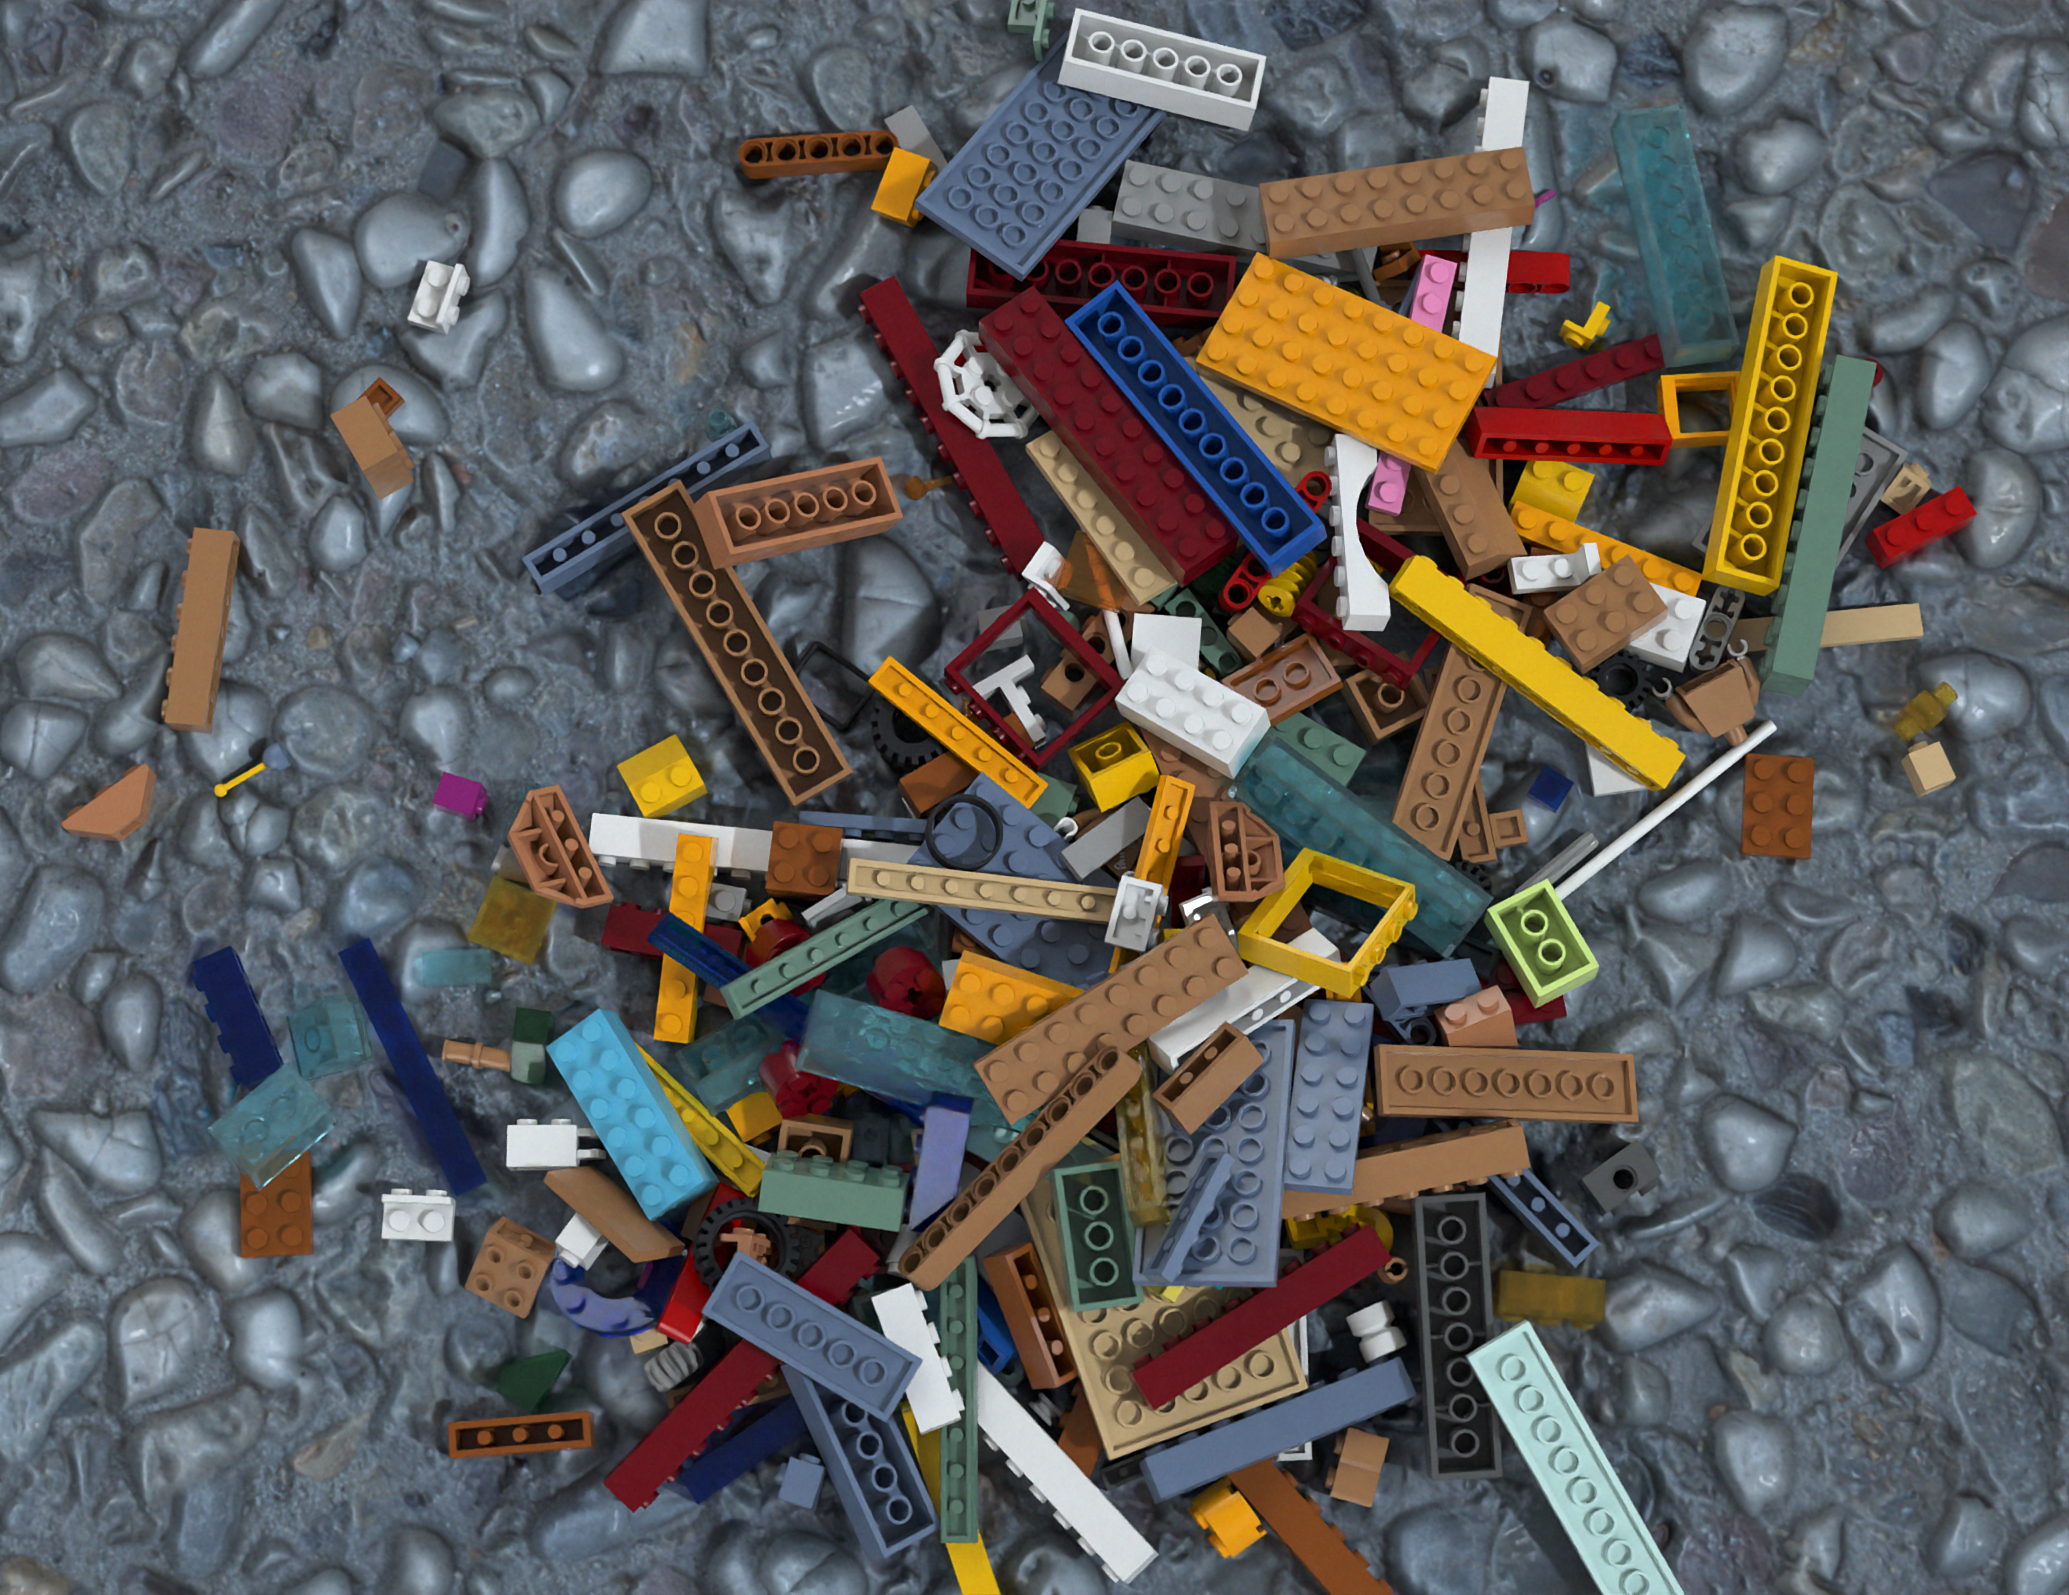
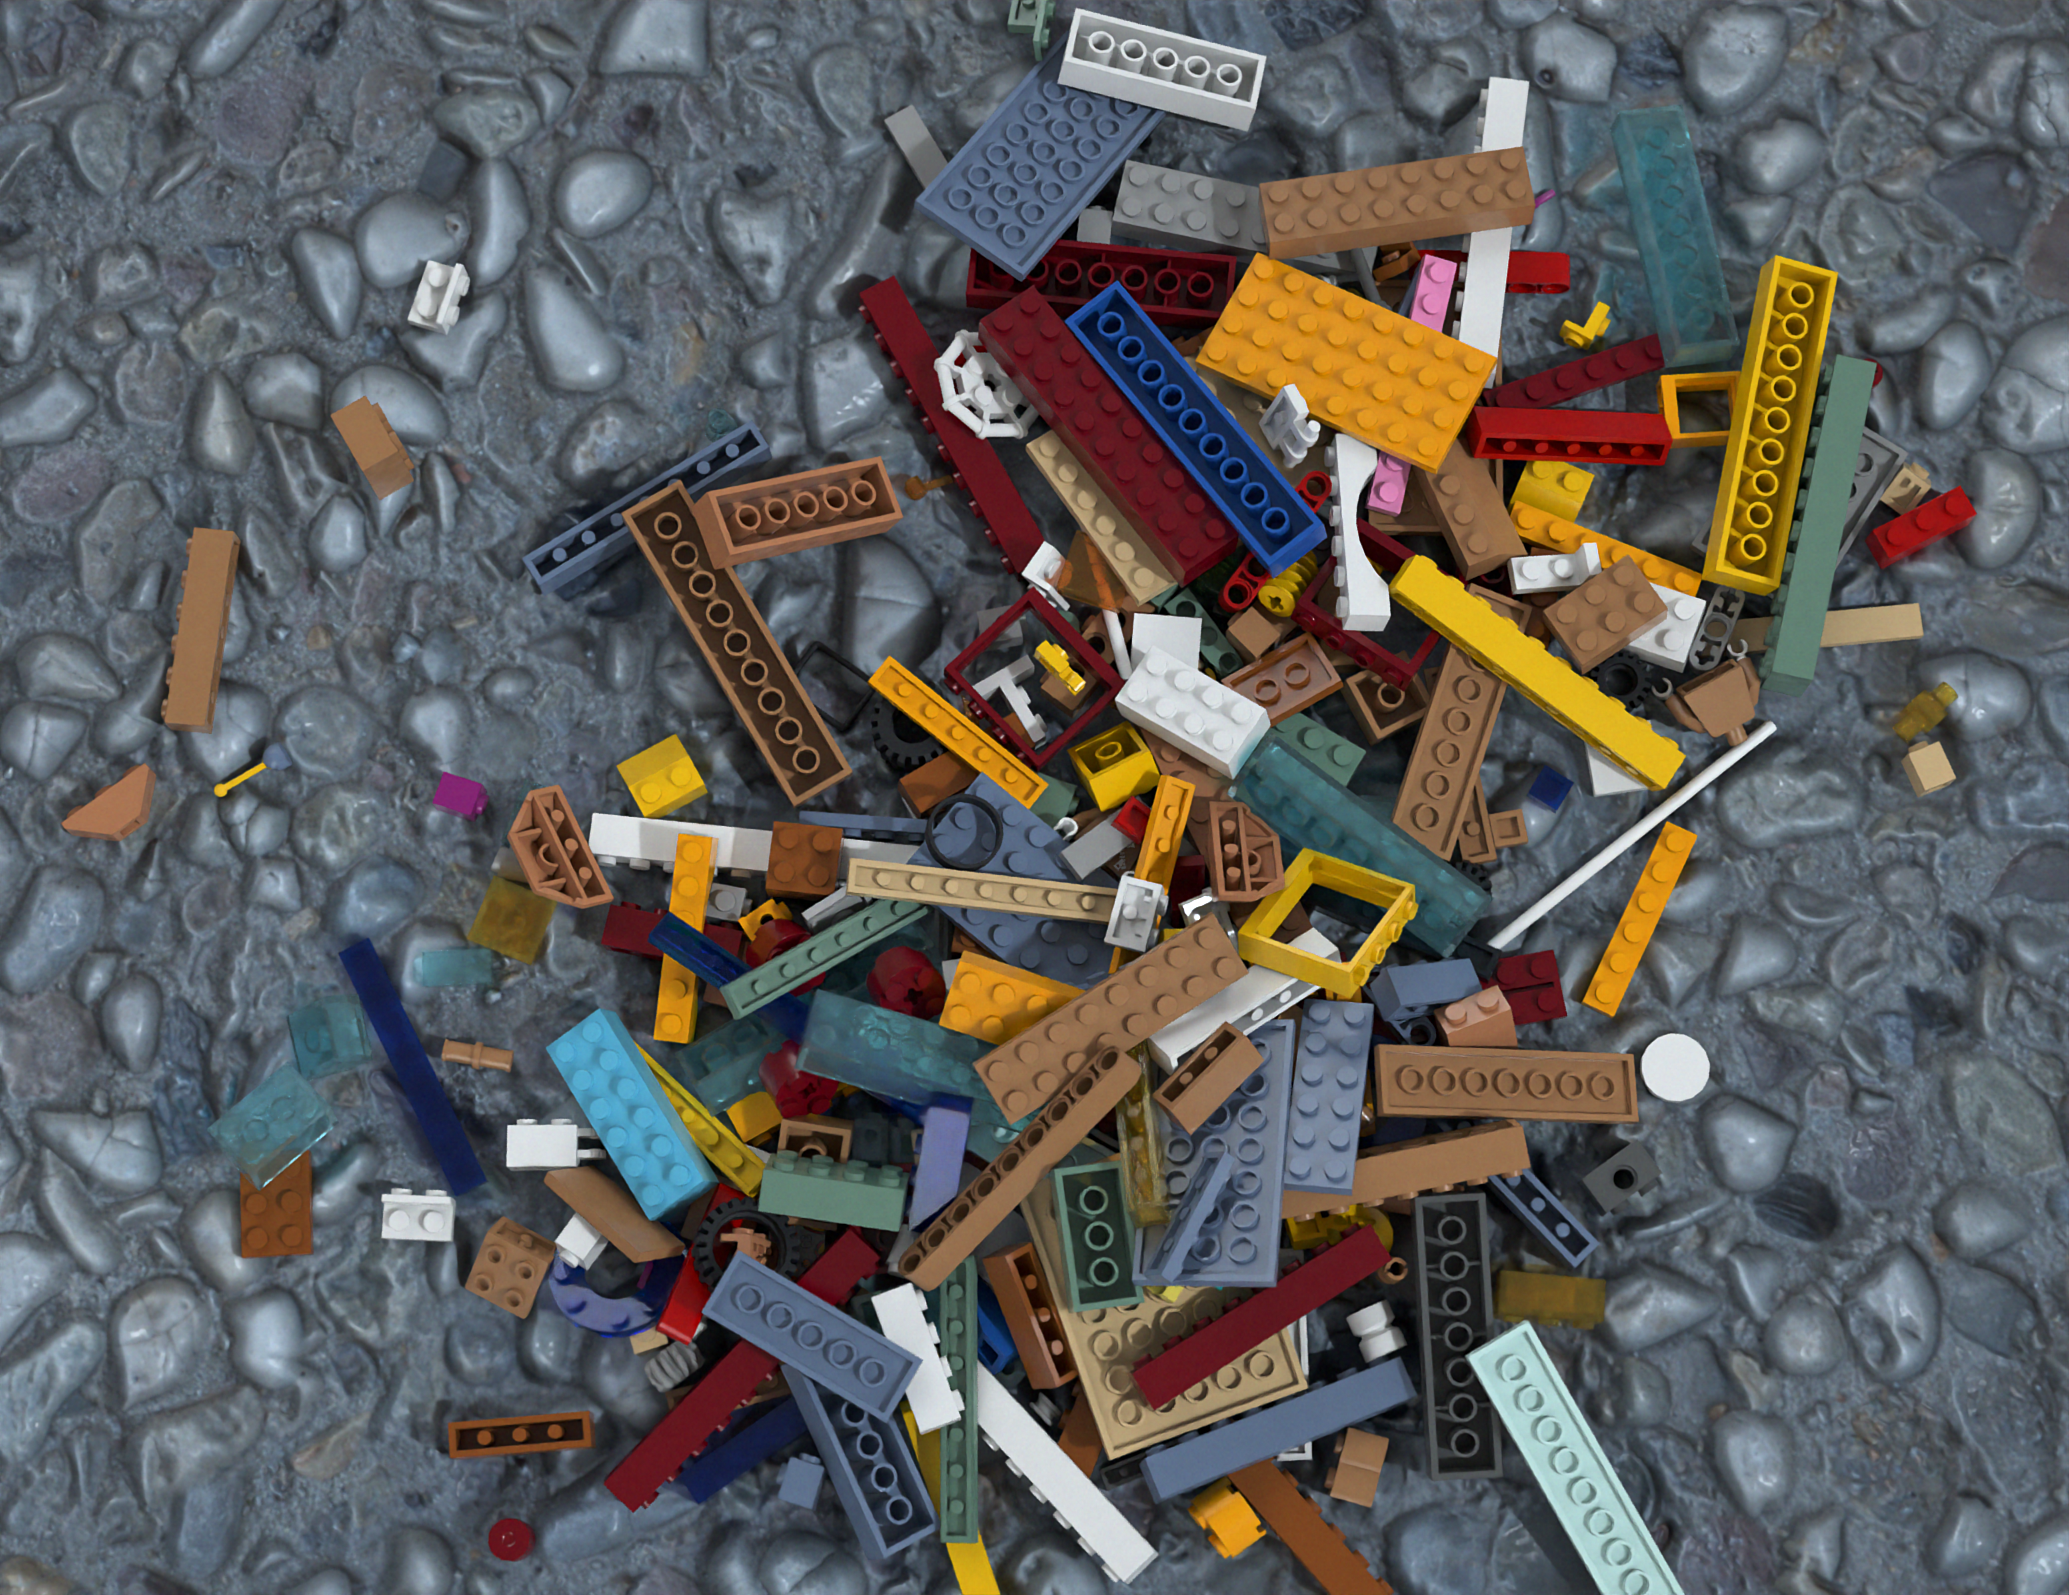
clear blue brick [191,946,288,1091] -> none
dark orange tile [357,377,405,419] -> none
clear green slope [495,1349,573,1415] -> none
clear green slope [511,1007,556,1085] -> none
dark orange beam [738,130,899,179] -> none
light orange brick [871,147,938,228] -> none
yellowish green brick [1484,878,1599,1009] -> none
light grey axle [1513,831,1599,895] -> none
dark orange plate [1740,753,1815,860] -> none
none -> dark red piece [488,1518,536,1562]
none -> yellow plate [1034,640,1086,696]
none -> red tile [1111,796,1151,845]
none -> white plate [1259,384,1321,468]
none -> light orange plate [1581,821,1698,1019]
none -> white tile [1640,1033,1710,1103]

